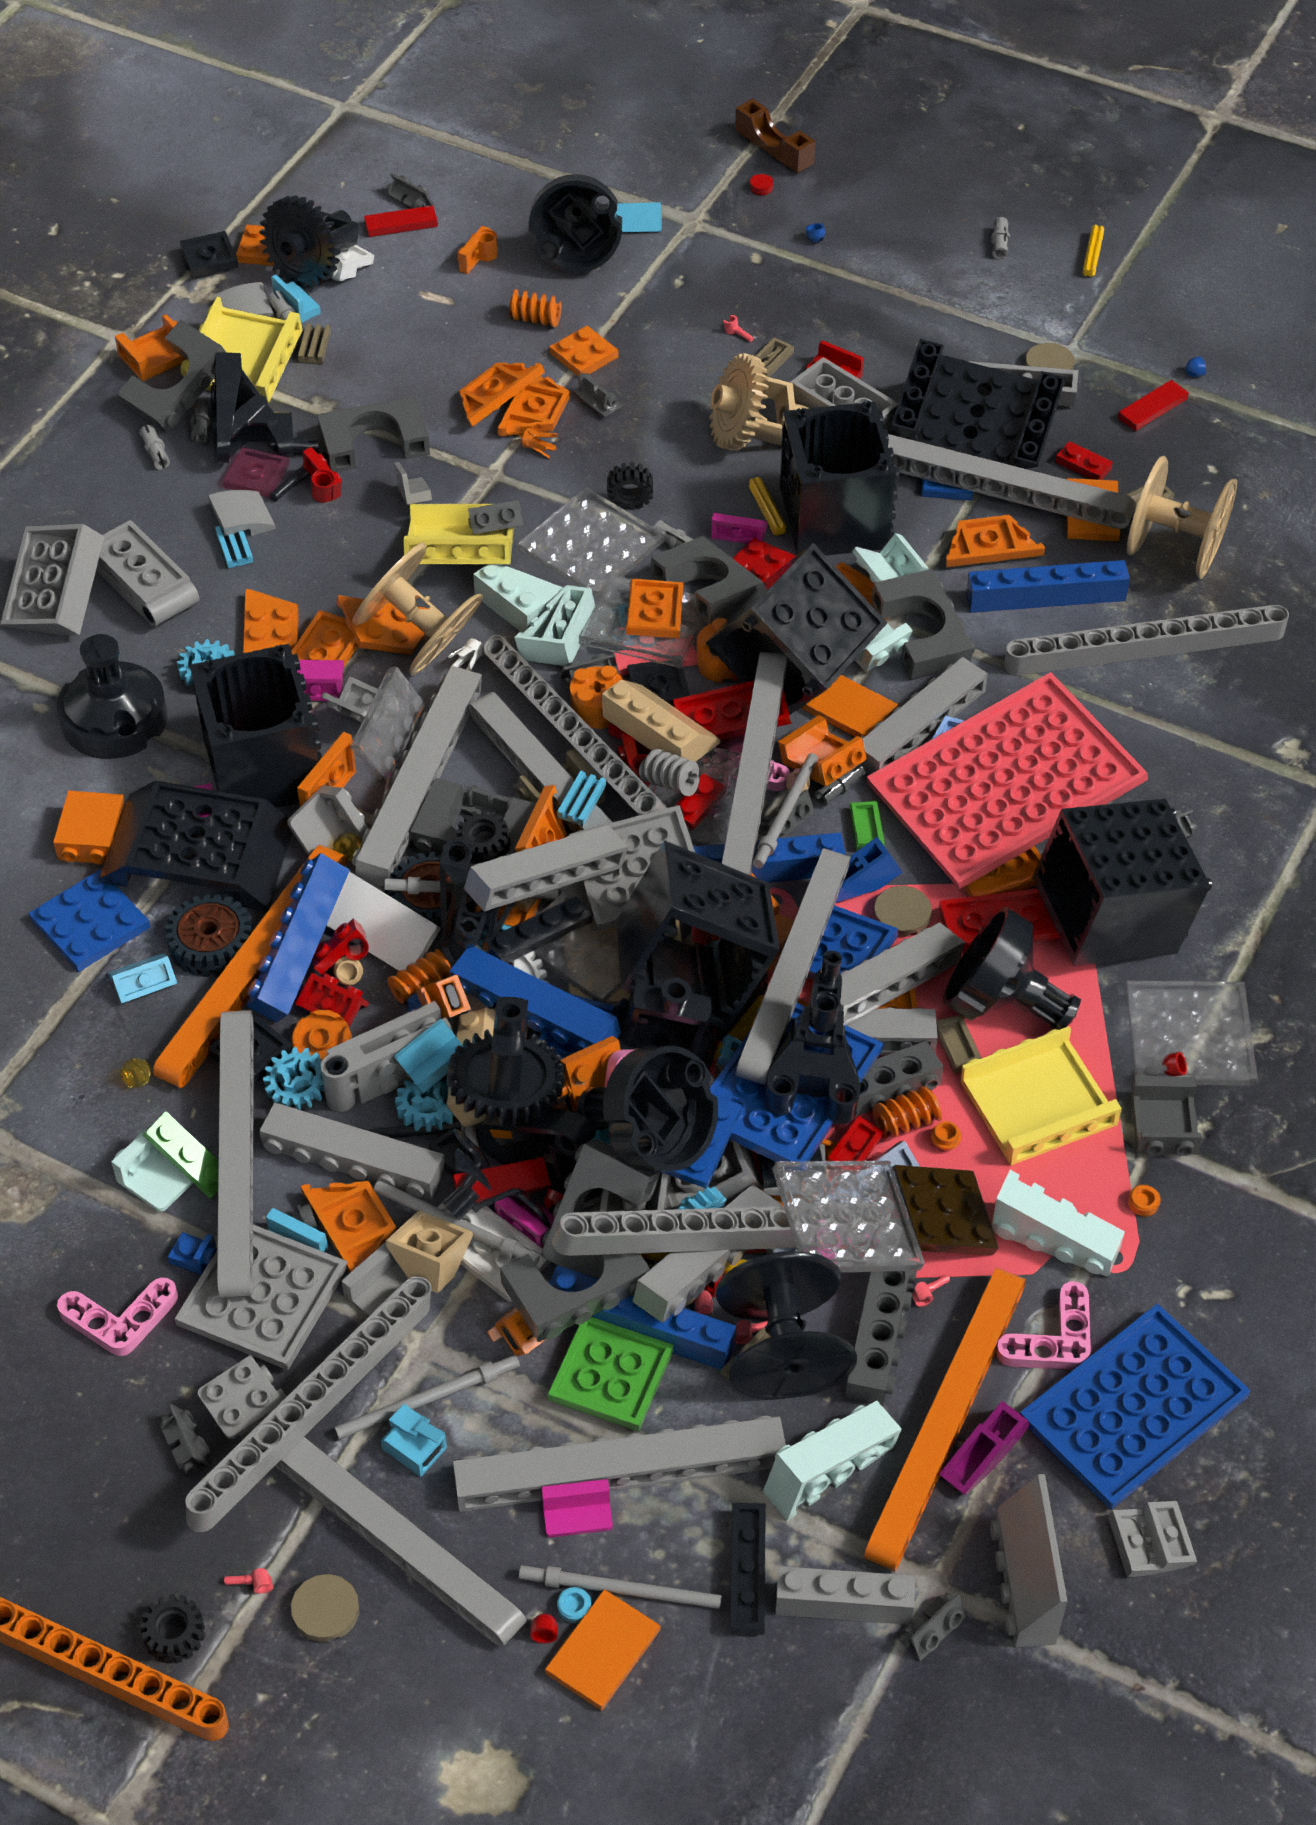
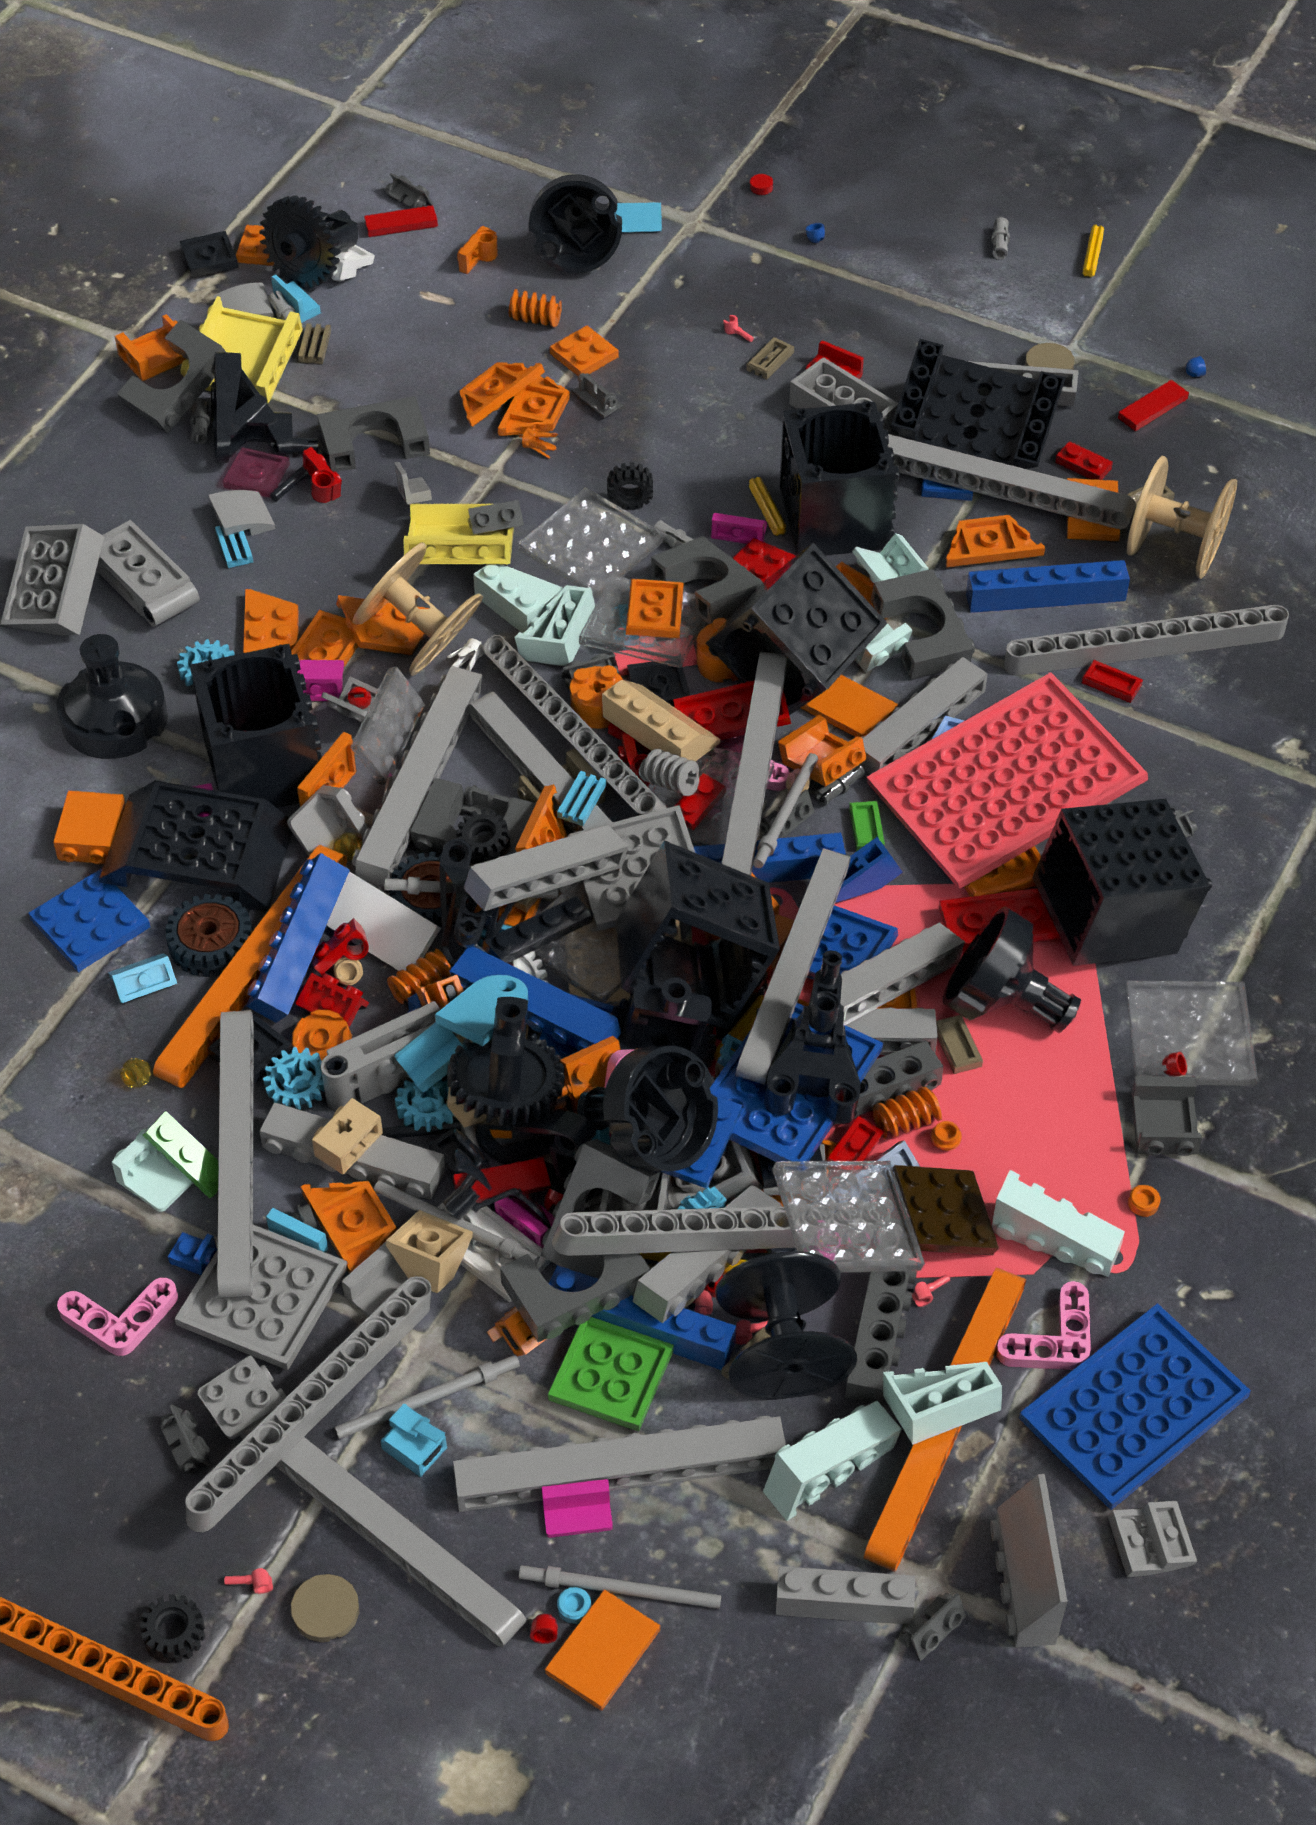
light grey pin [140,425,170,470] -> none
tan piece [709,353,809,450] -> none
black plate [730,1503,766,1635] -> none
reddish brown arch [735,98,816,173] -> none
dark tan tile [874,886,932,937] -> none
magenta slope [939,1401,1030,1496] -> none
light yellow panel [960,1026,1122,1166] -> none
none -> tan brick [312,1098,383,1175]
none -> red hinge [348,687,371,710]
none -> medium azure tile [435,975,529,1046]
none -> light aqua wedge [883,1362,1002,1445]
none -> red tile [1082,660,1143,703]

